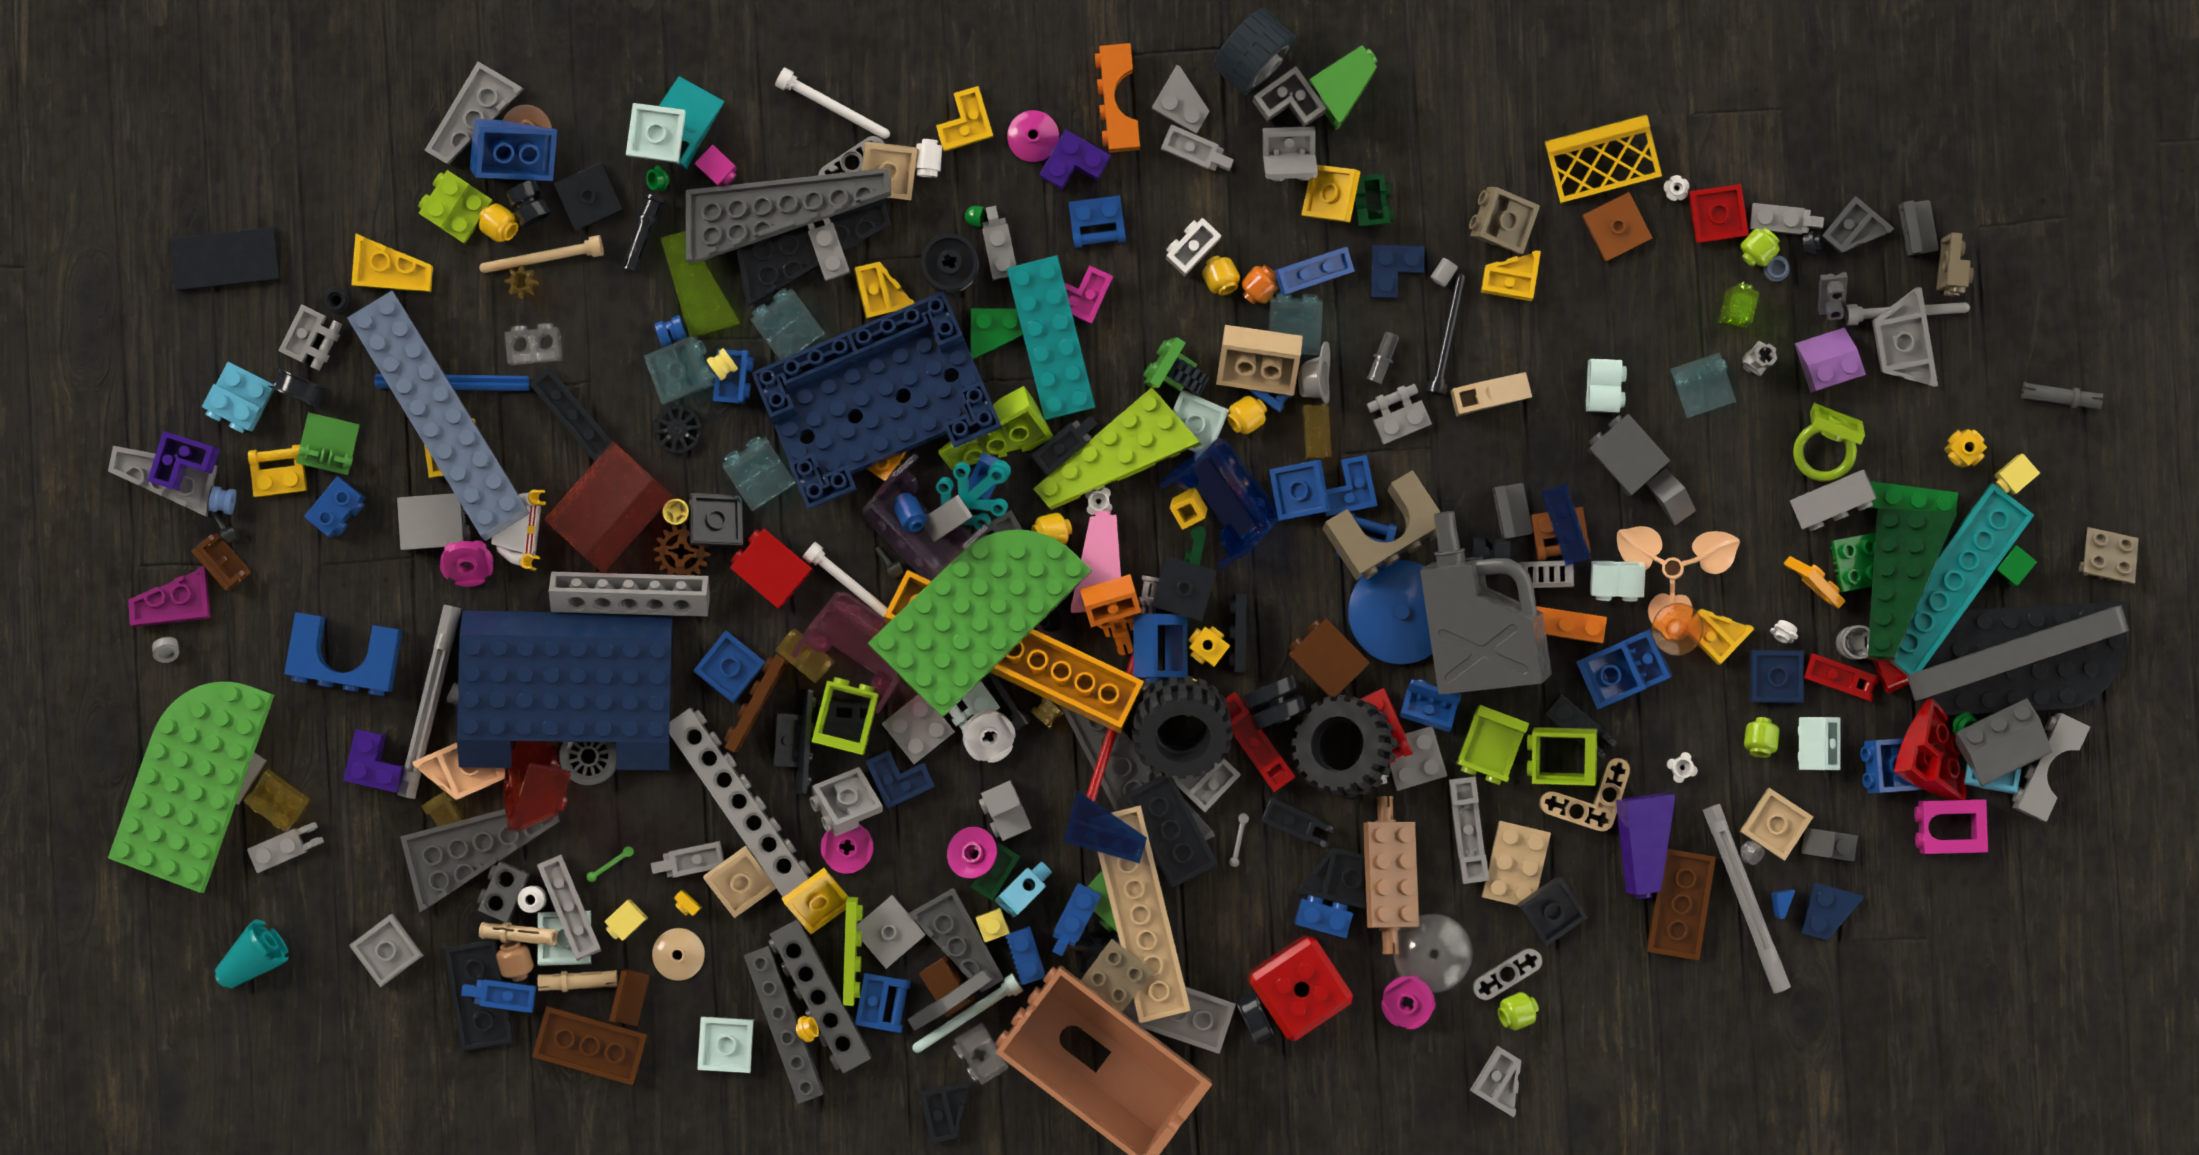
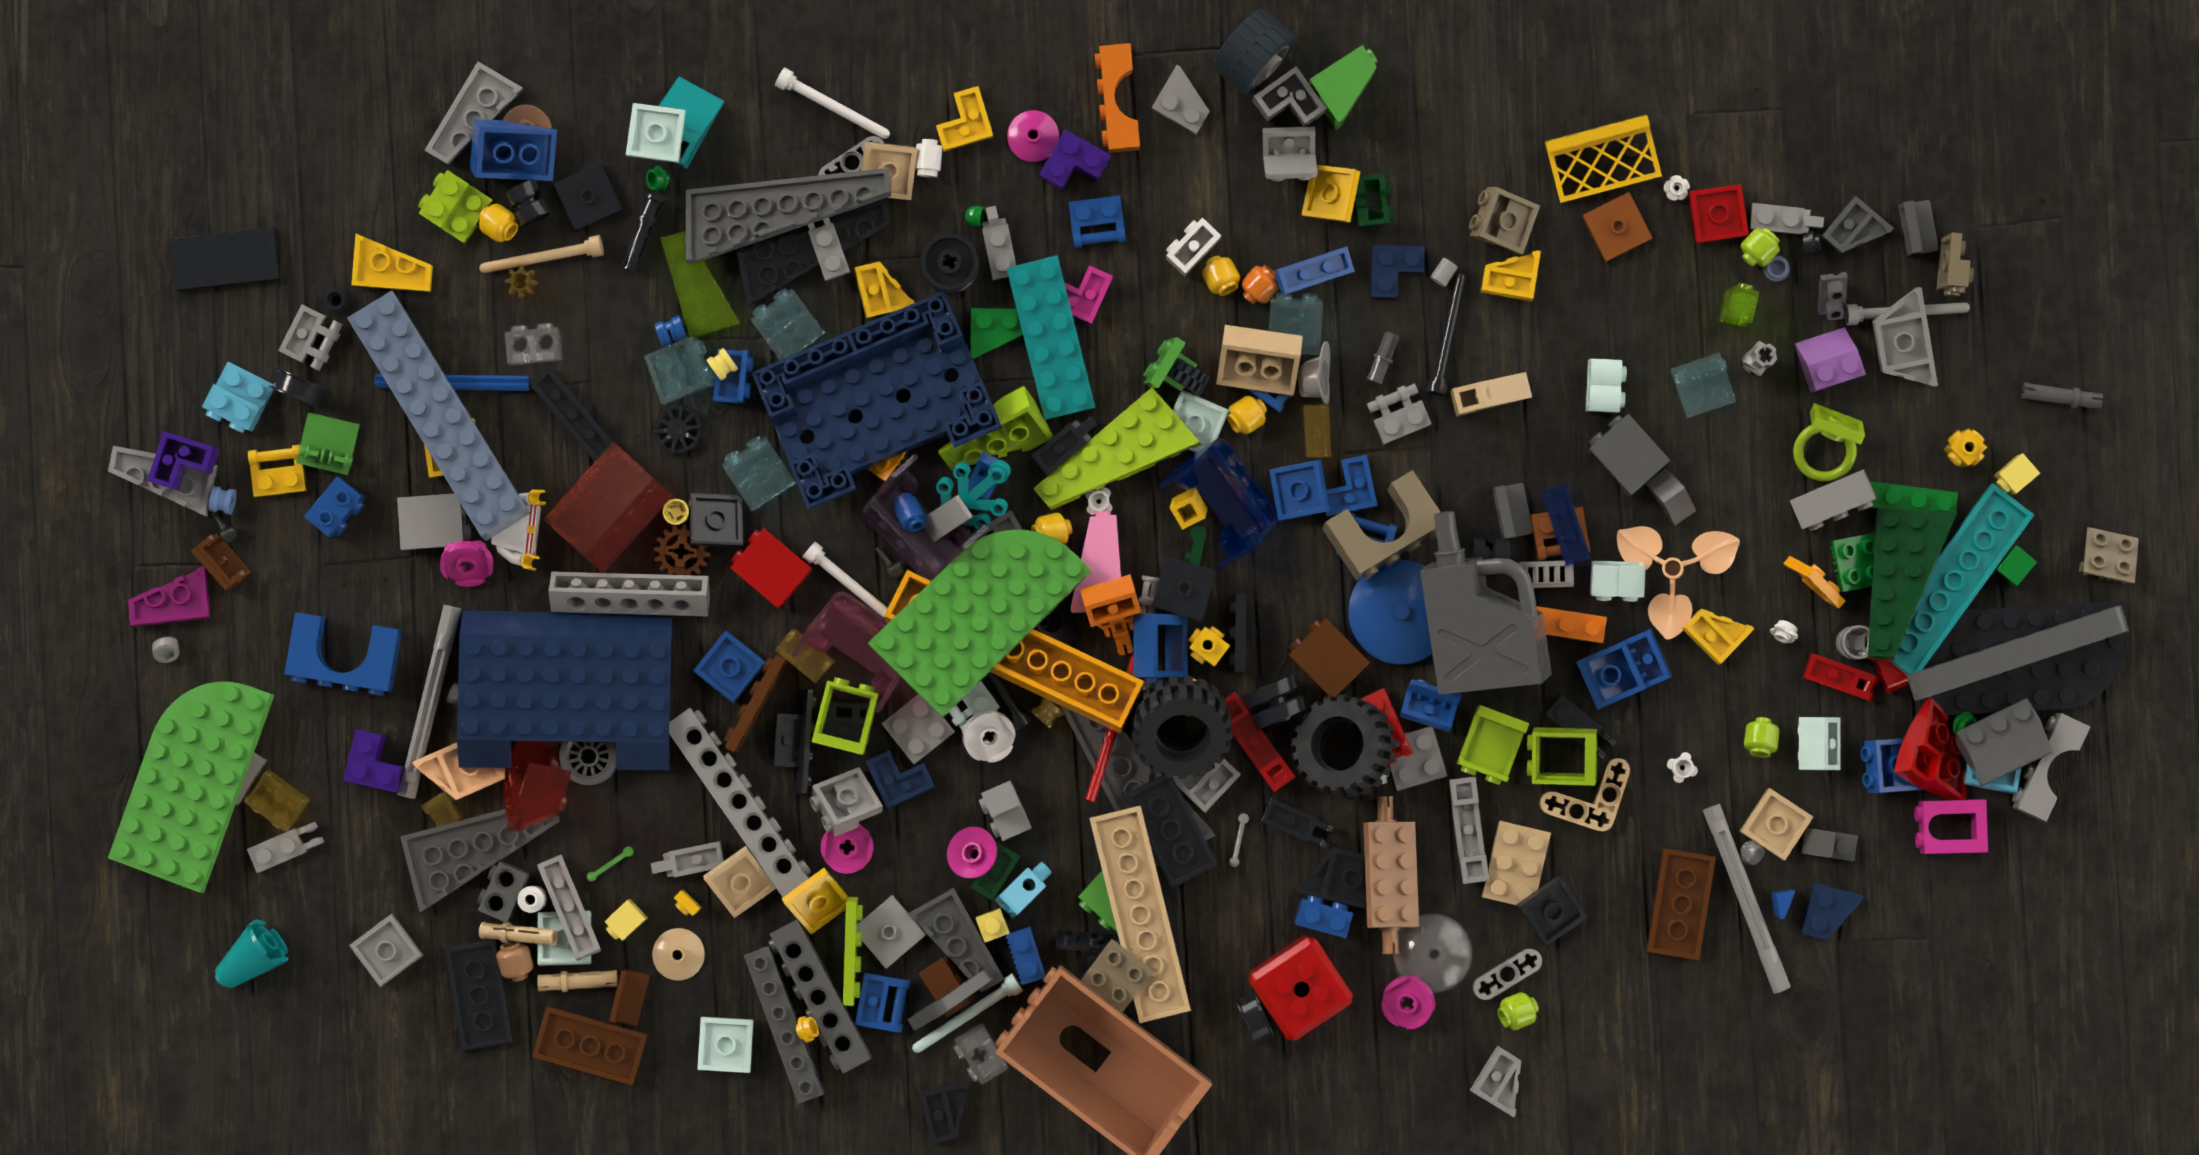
blue hinge [461,979,537,1013] -> none
dark pink brick [695,145,738,186] -> none
blue hinge [1052,883,1102,956] -> none
clear blue wedge [1063,790,1147,863] -> none
light grey plate [1123,986,1236,1054] -> none
light grey hinge [1161,125,1234,171] -> none
dark purple slope [1616,793,1675,899] -> none
clear orange dish [1652,603,1703,655] -> none
dark blue plate [1750,650,1804,703] -> none

